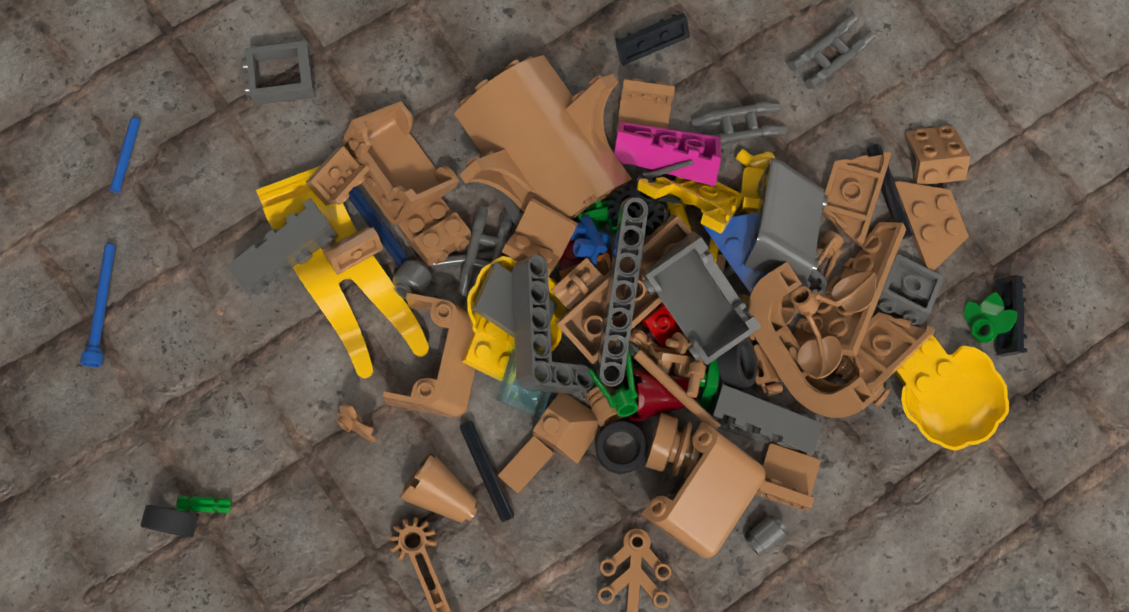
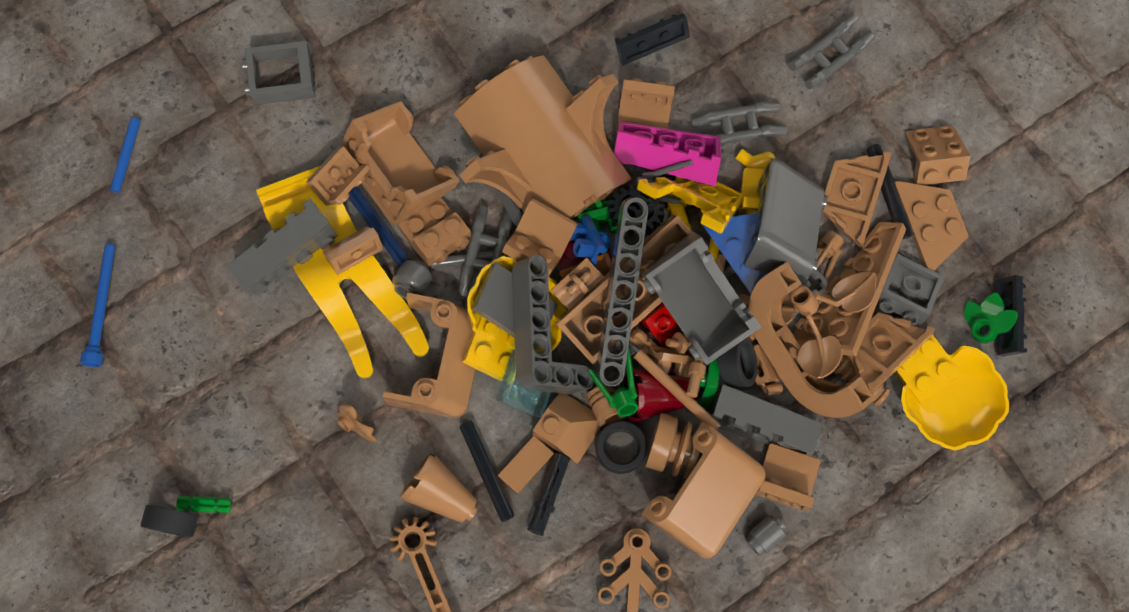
none -> black pin [527,453,571,536]

